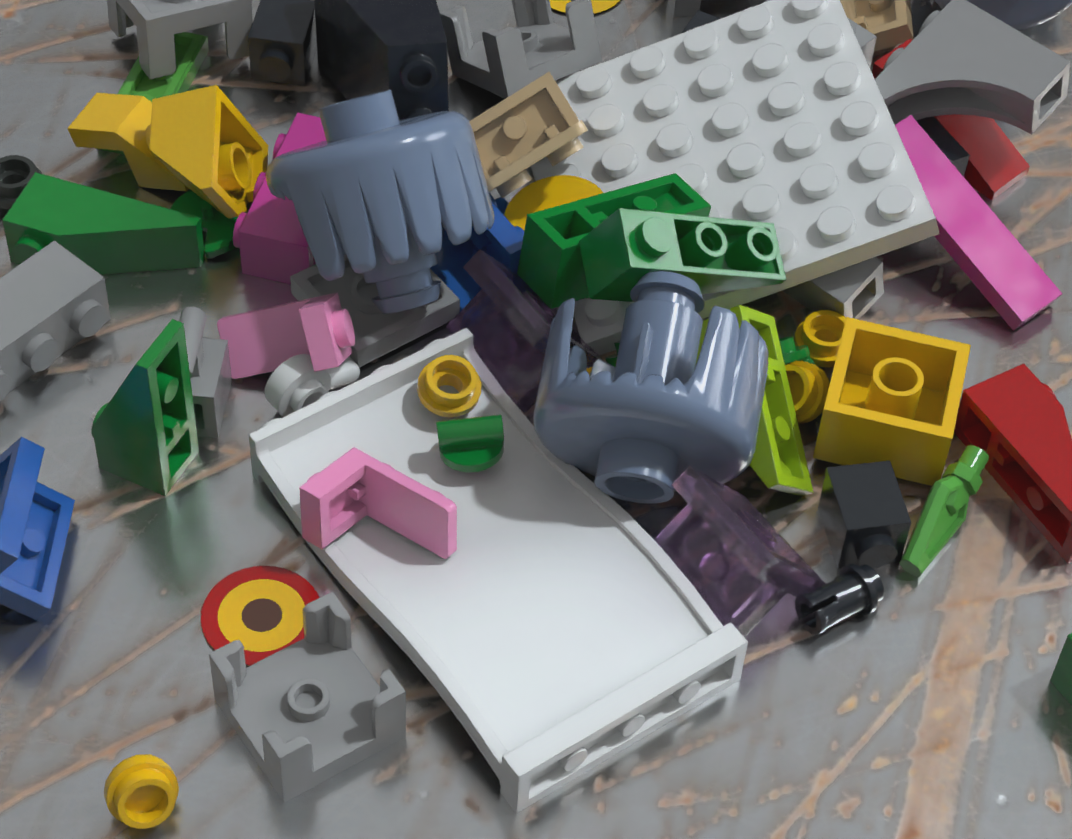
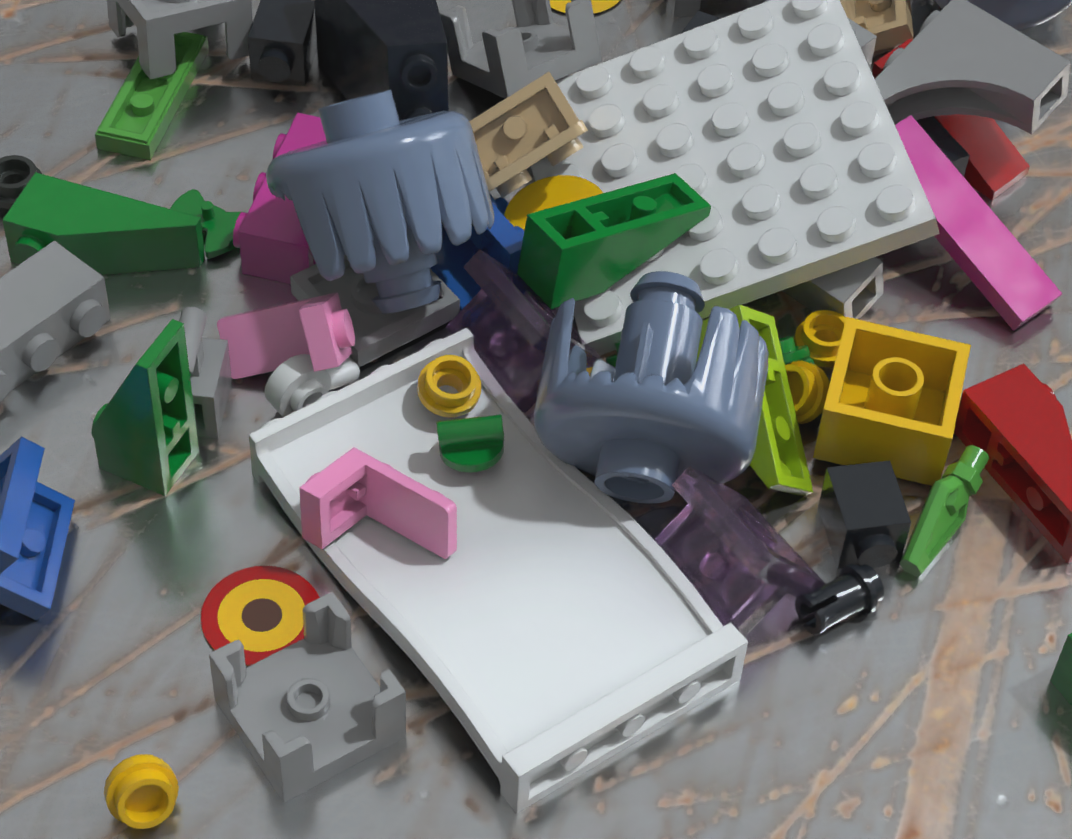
yellow slope [67,93,189,191] -> none
yellow slope [146,85,268,219] -> none
green slope [579,208,786,302] -> none

